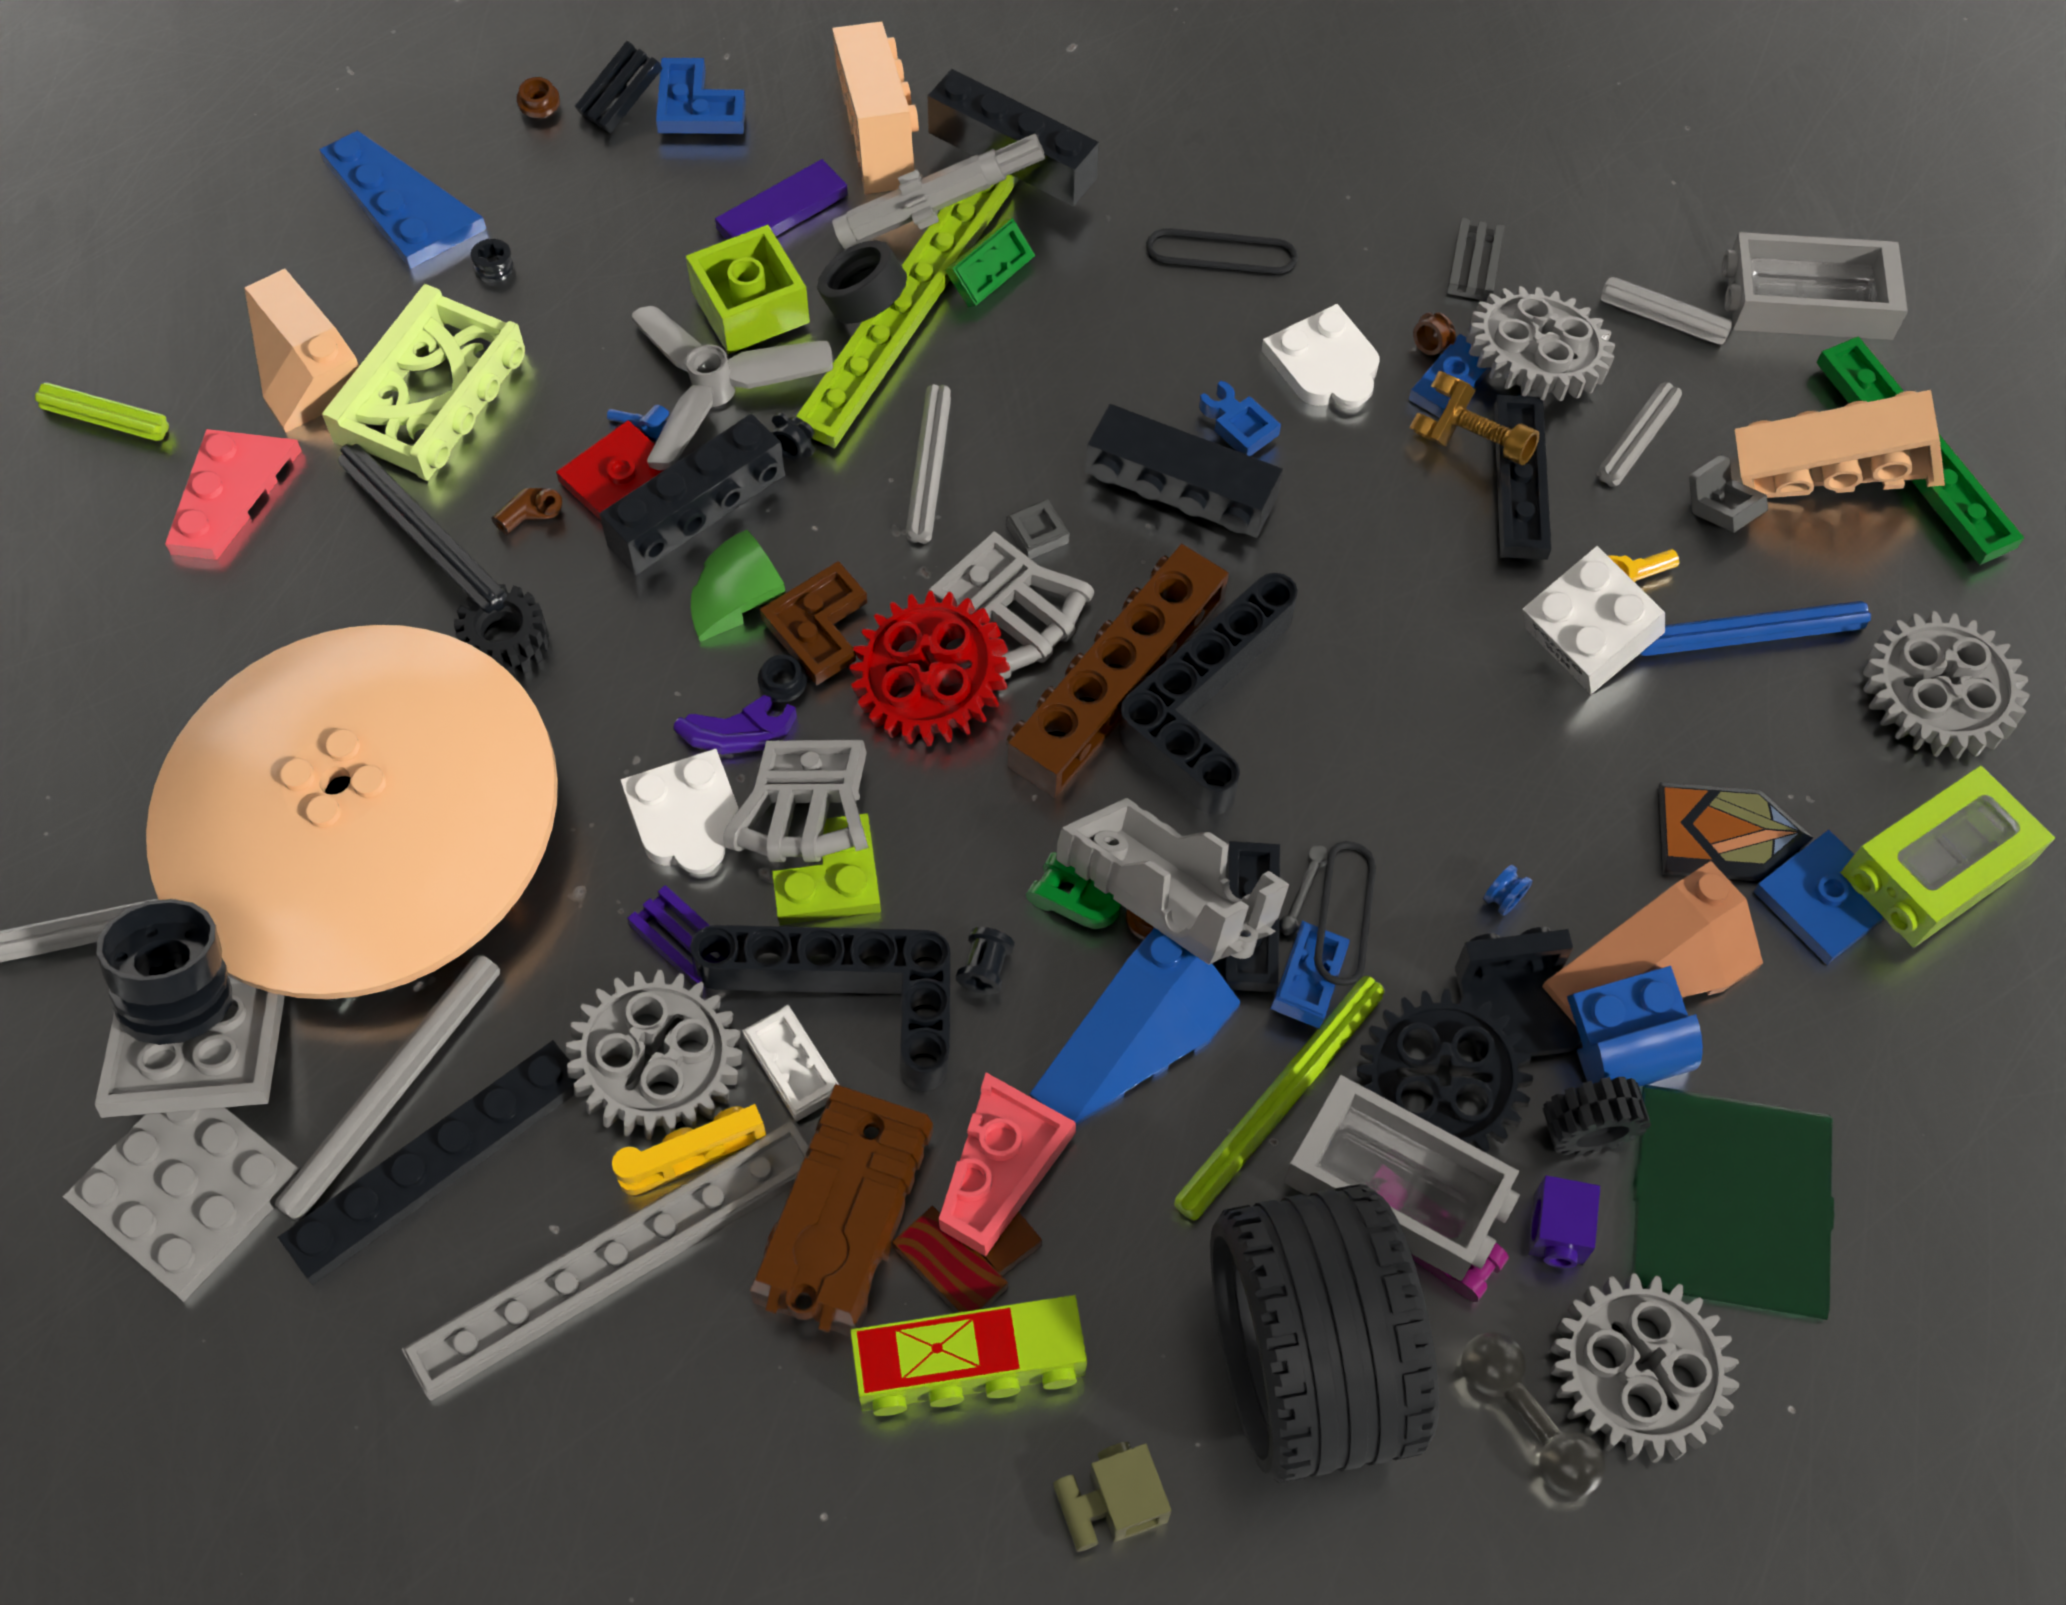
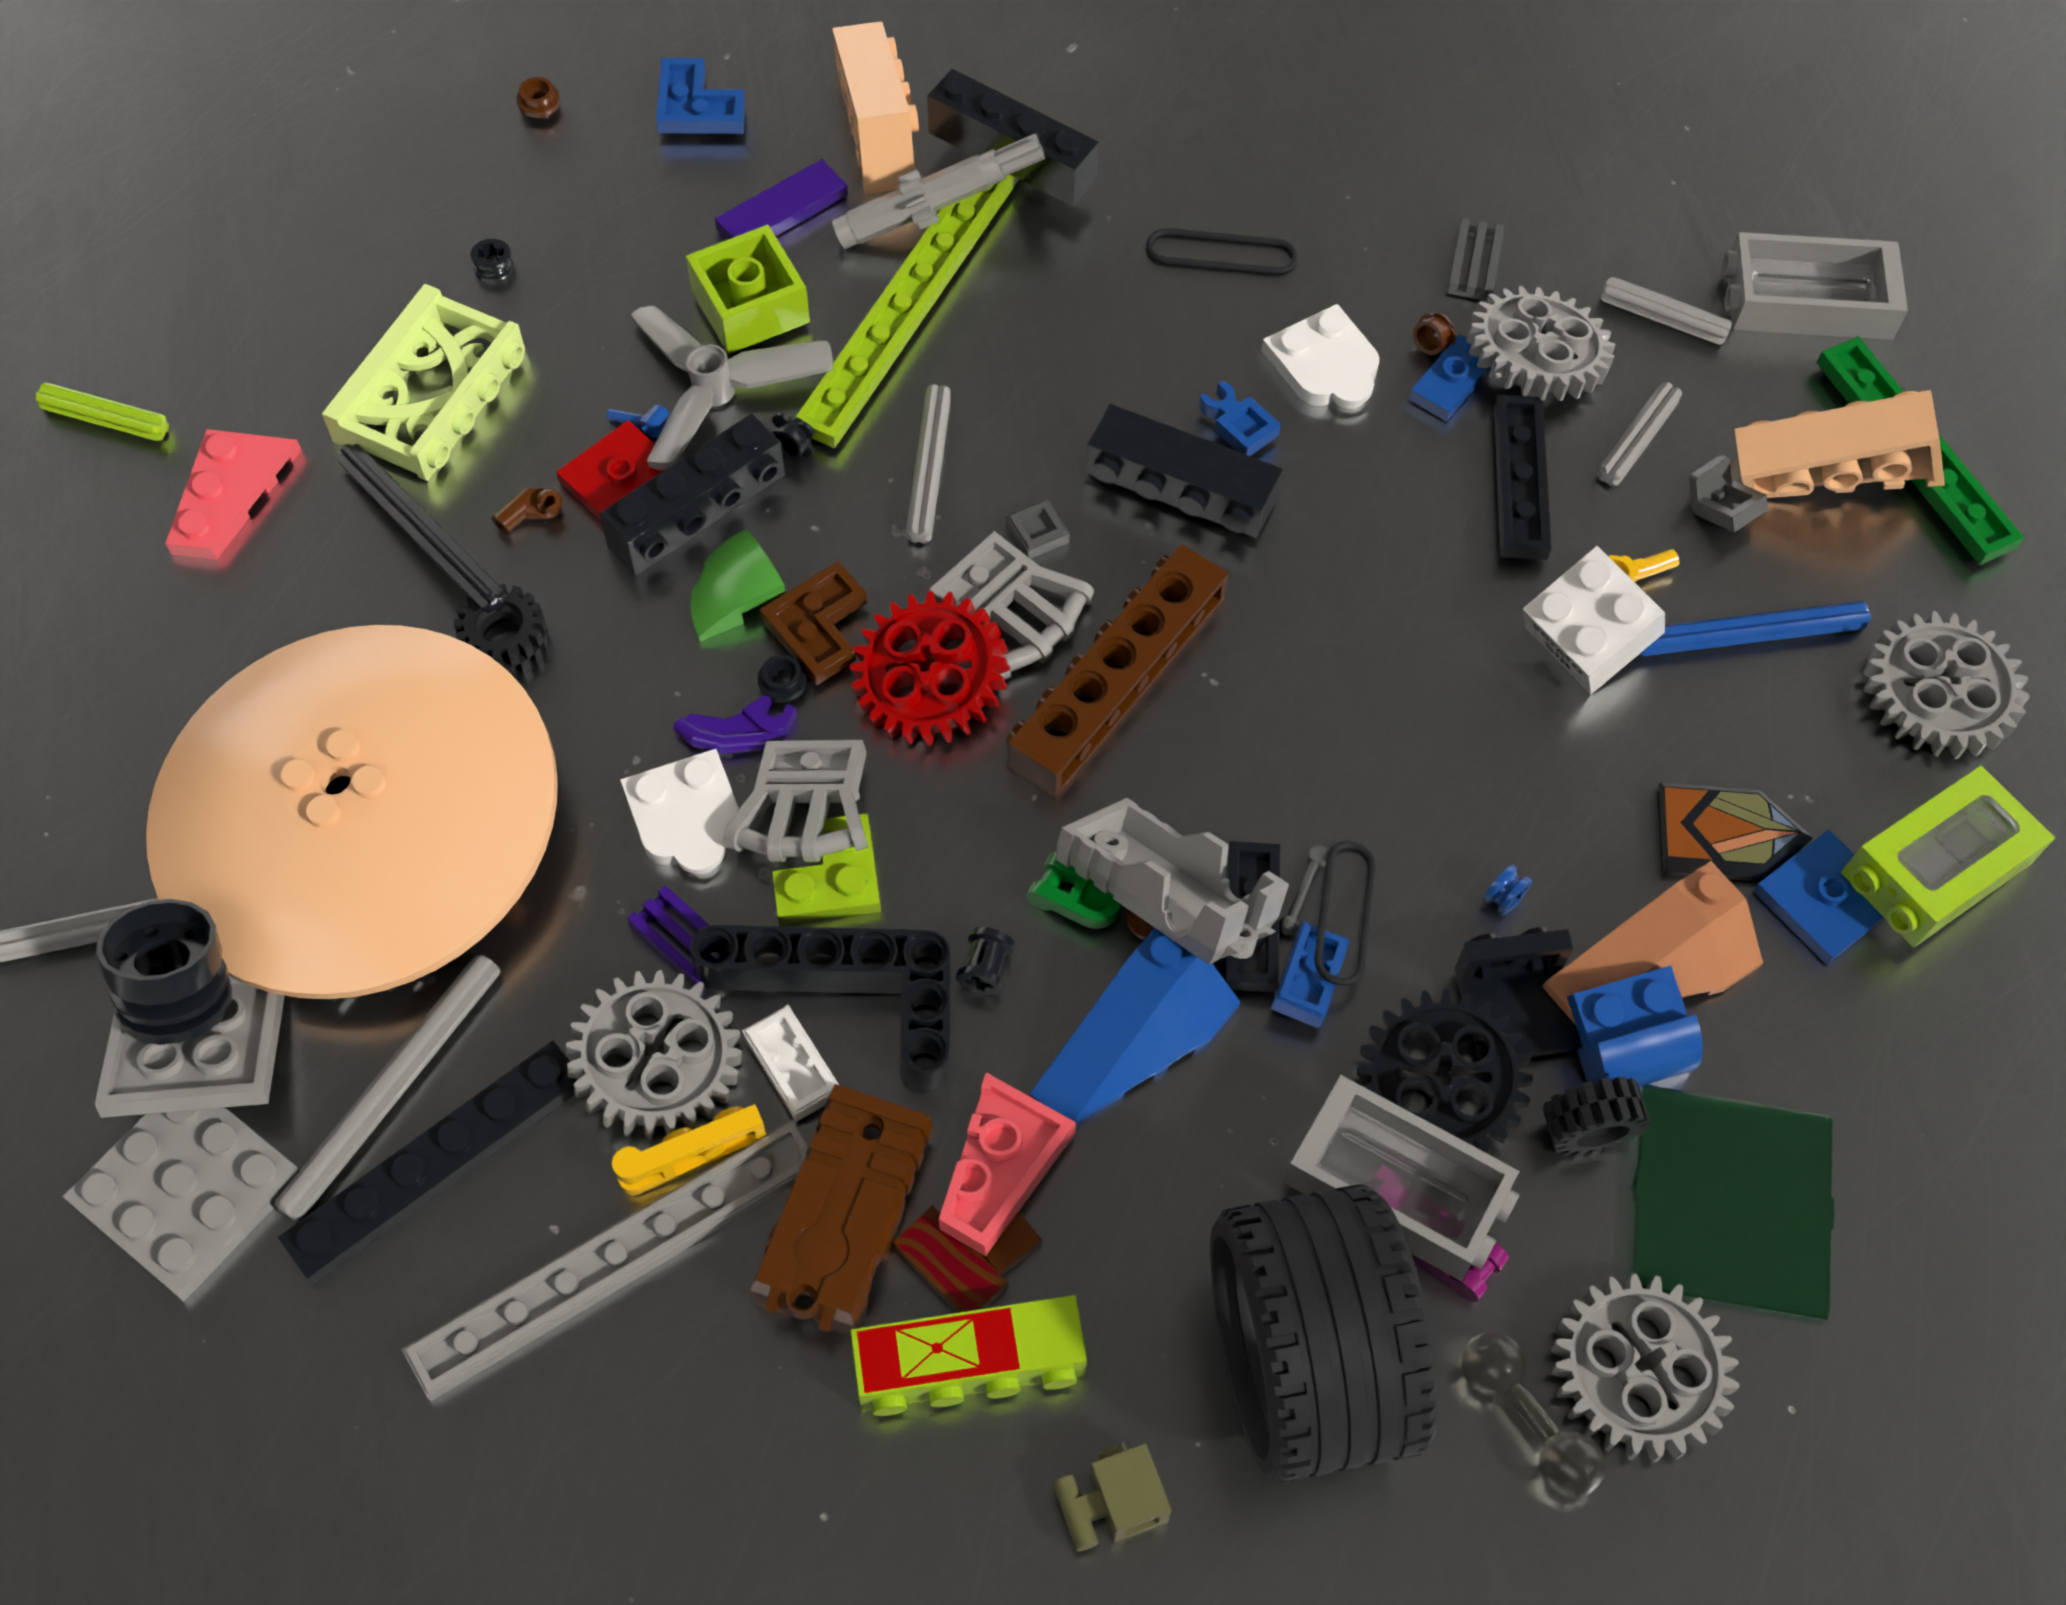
light nougat wedge [244,269,359,433] -> none
blue wing [319,130,486,269] -> none
black tile [575,41,663,134] -> none
black tyre [817,240,907,324] -> none
green plate [945,218,1036,307] -> none
black beam [1119,573,1298,815] -> none
lime axle [1174,976,1385,1221] -> none
pearl gold bar [1409,371,1539,465] -> none
dark purple brick [1528,1175,1601,1268] -> none

